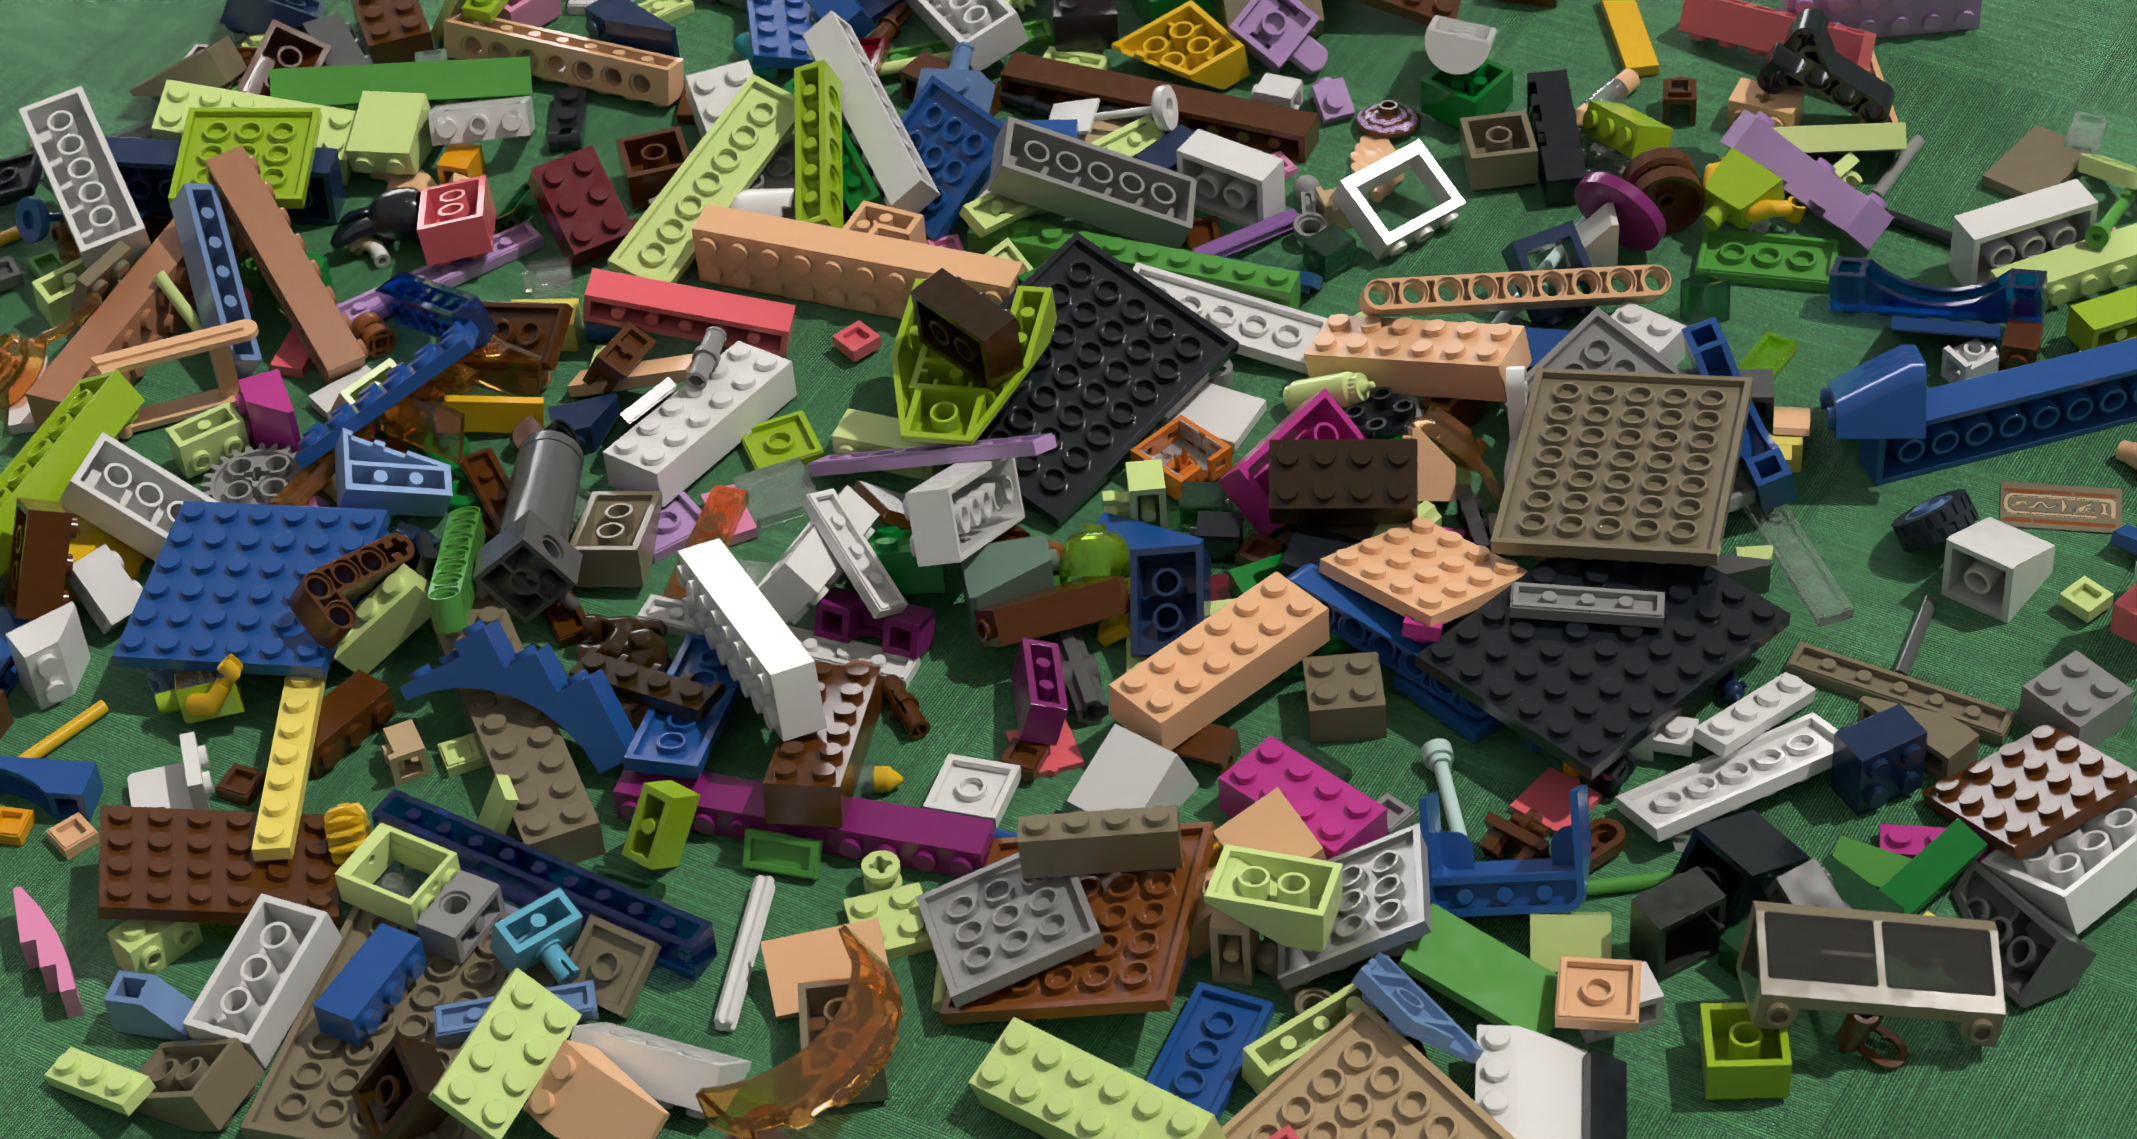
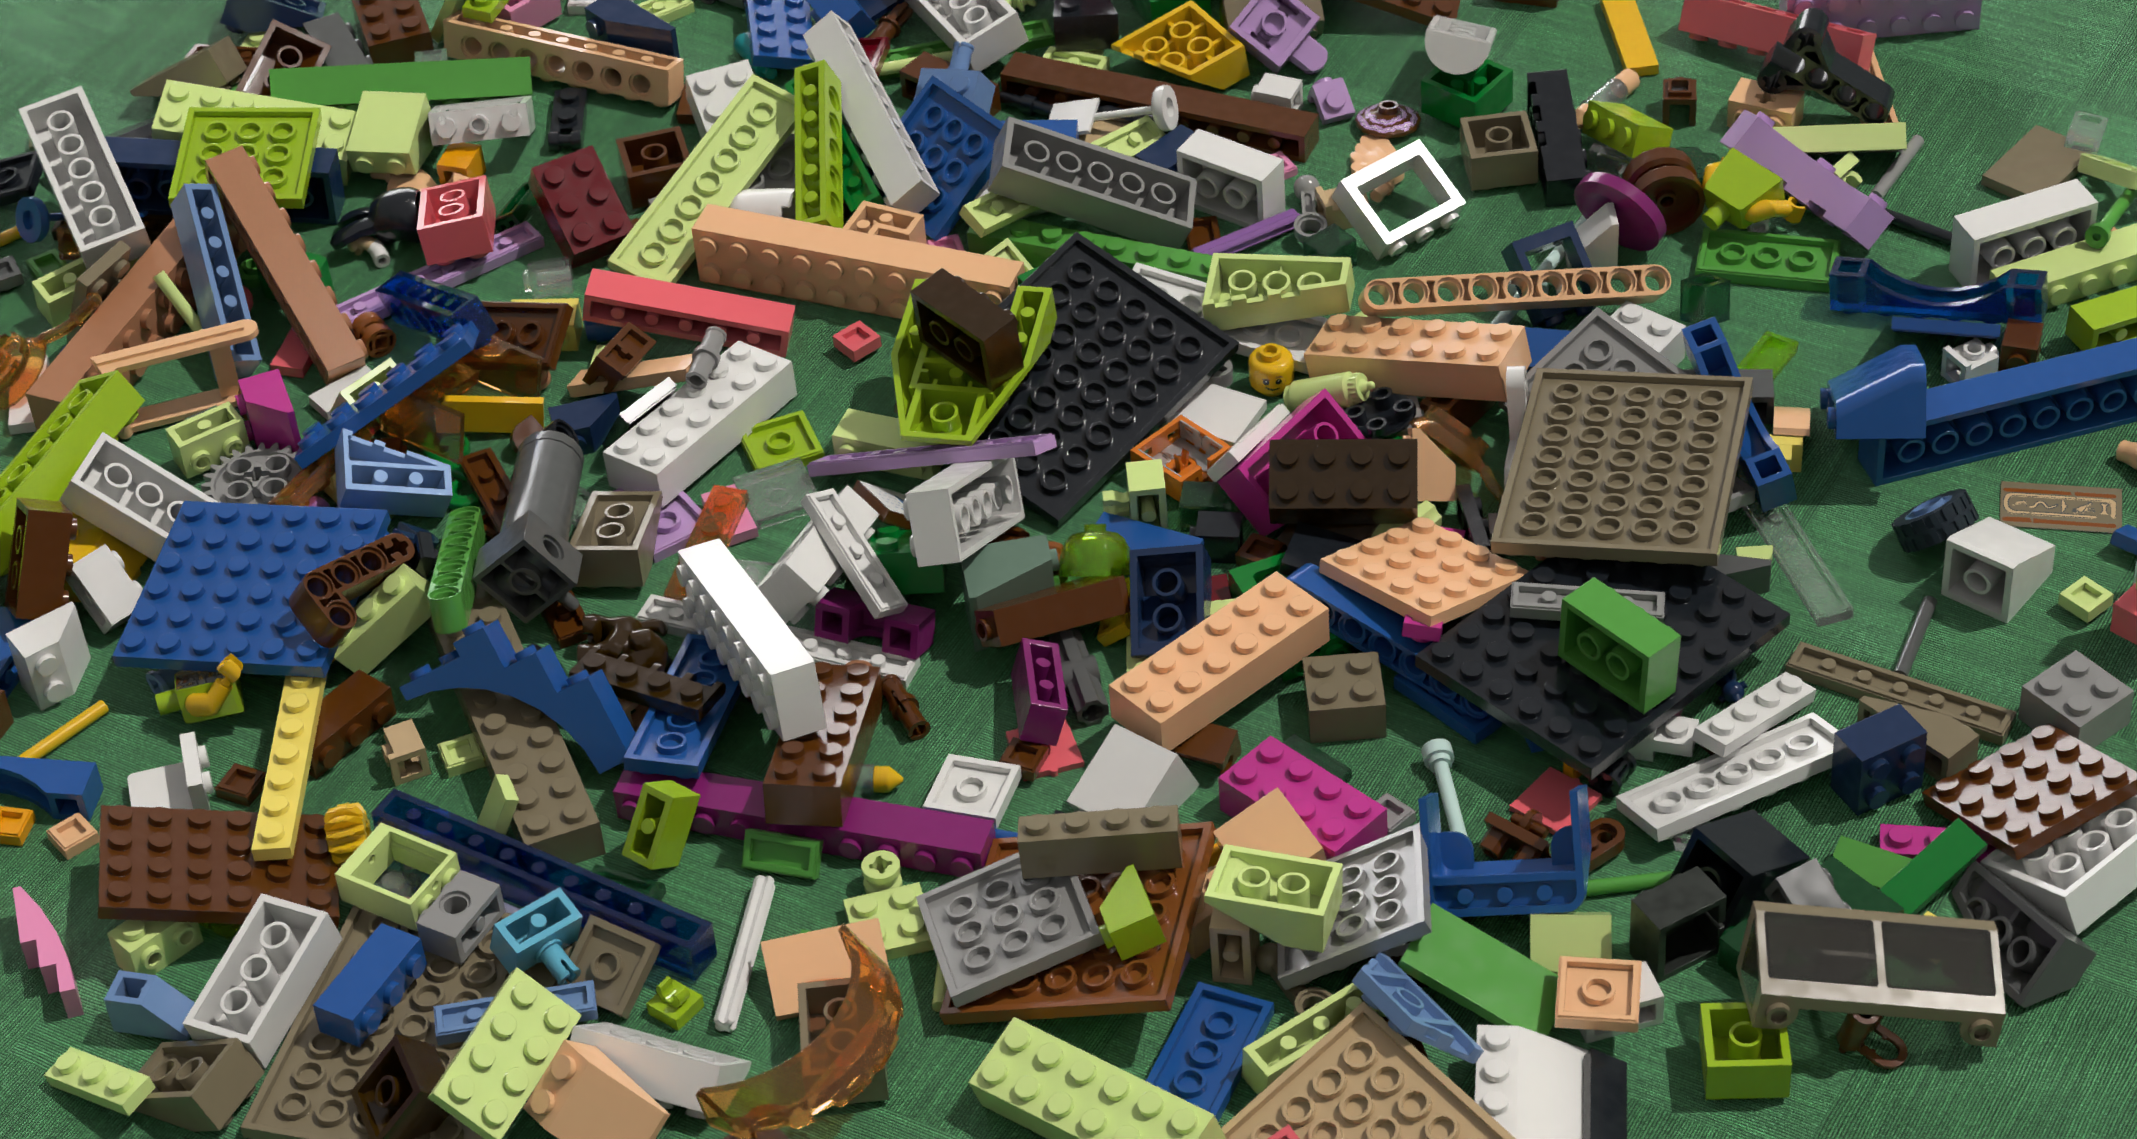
none -> lime tile [646,976,704,1031]
none -> lime slope [1098,864,1167,961]
none -> yellowish green wedge [1202,253,1355,331]
none -> white tile [1207,404,1290,482]
none -> yellow head [1248,343,1294,396]
none -> bright green brick [1558,577,1681,714]

